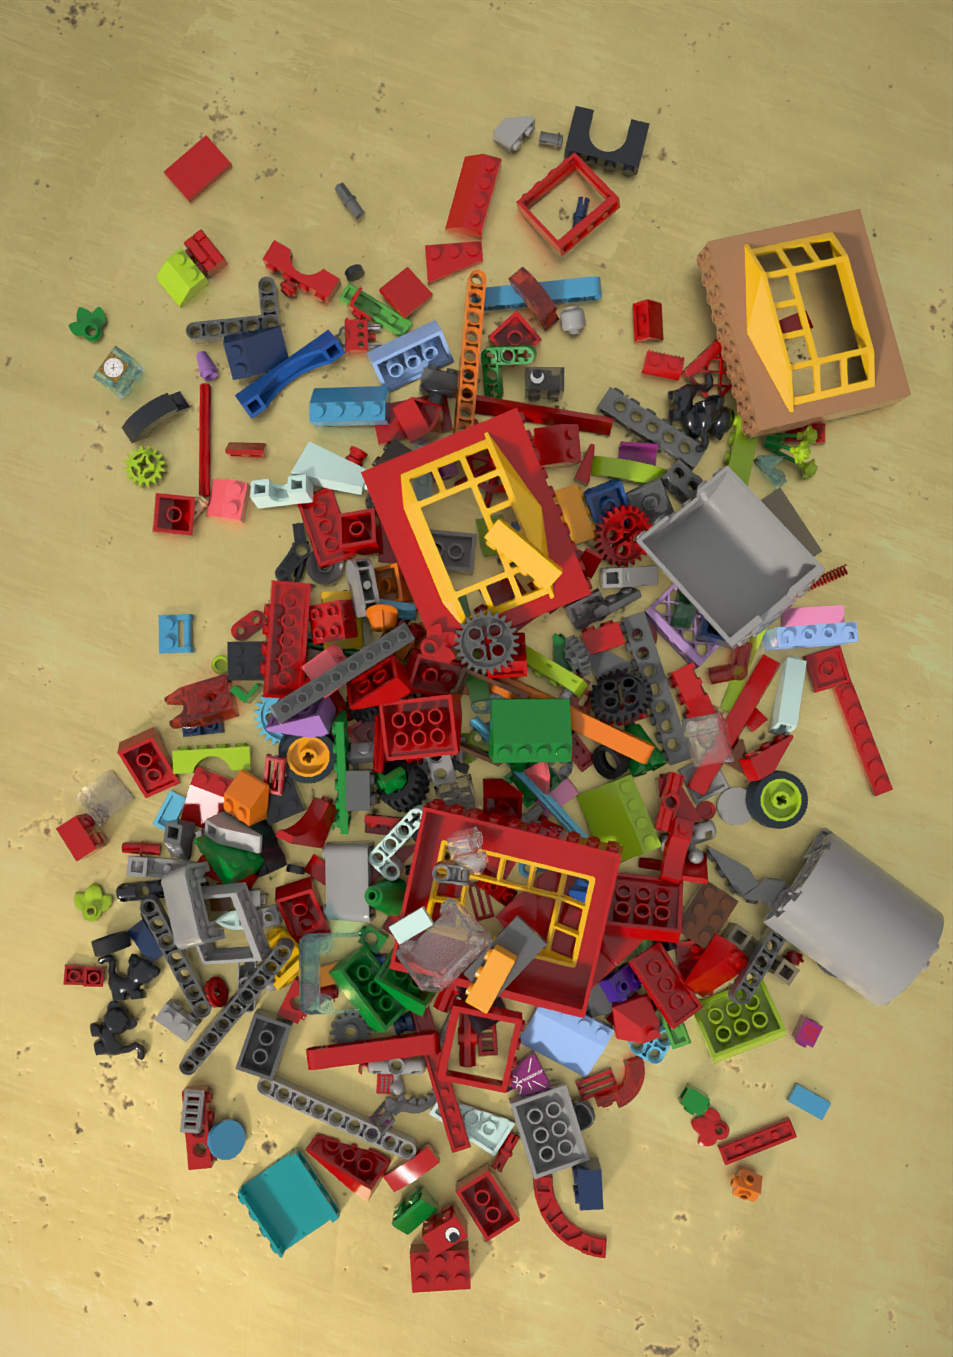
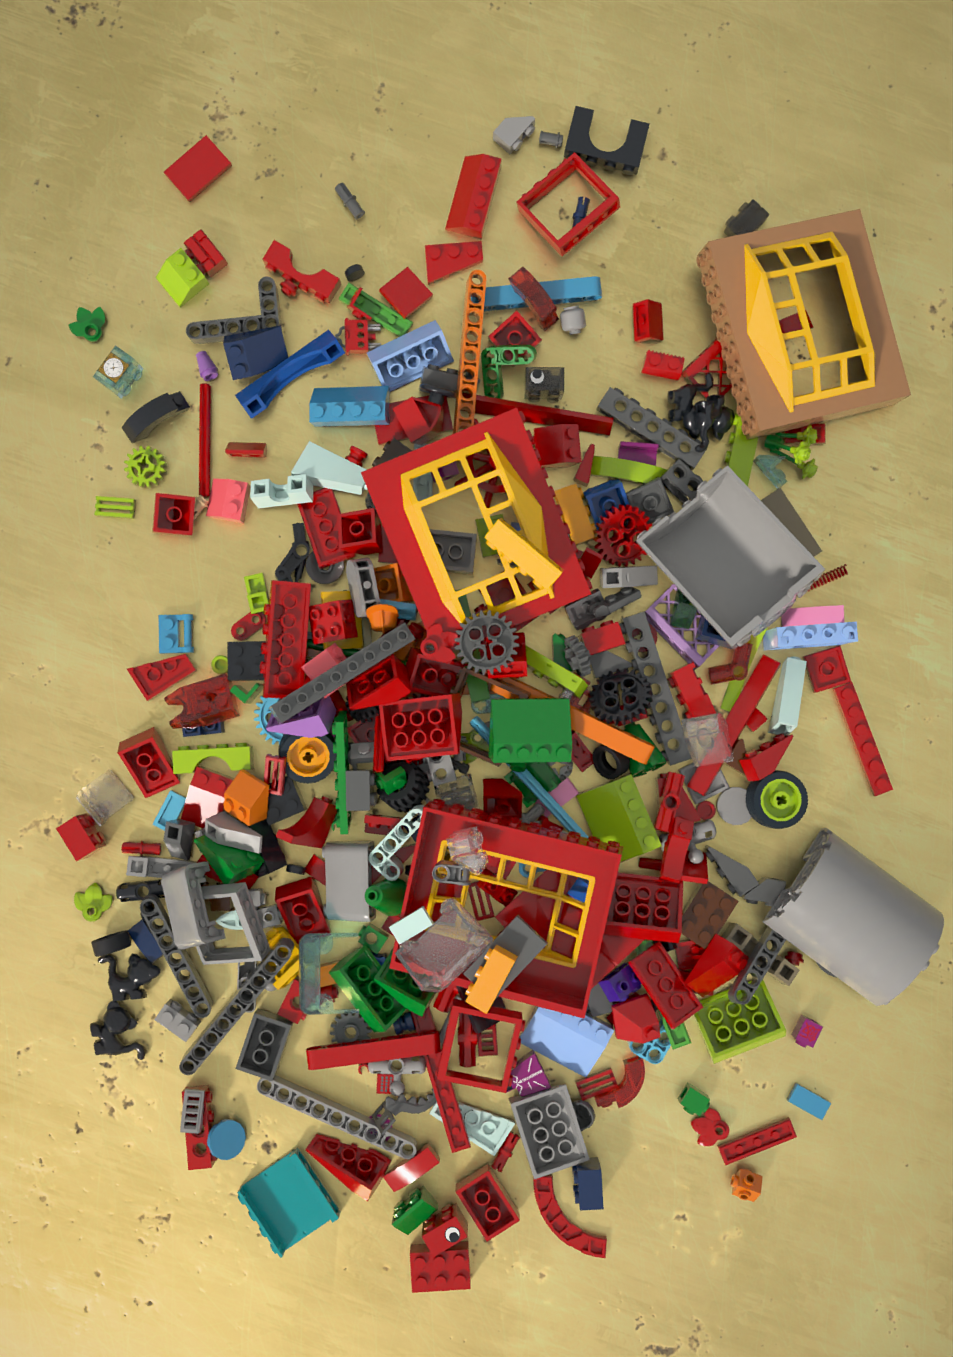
red slope [63,964,104,987] -> none
red gear [204,976,229,1008] -> none
coral slope [524,762,550,795] -> none
none -> lime tile [94,496,135,519]
none -> red wing [127,654,197,701]
none -> lime slope [244,573,269,614]
none -> clear smoke brick [724,199,769,237]

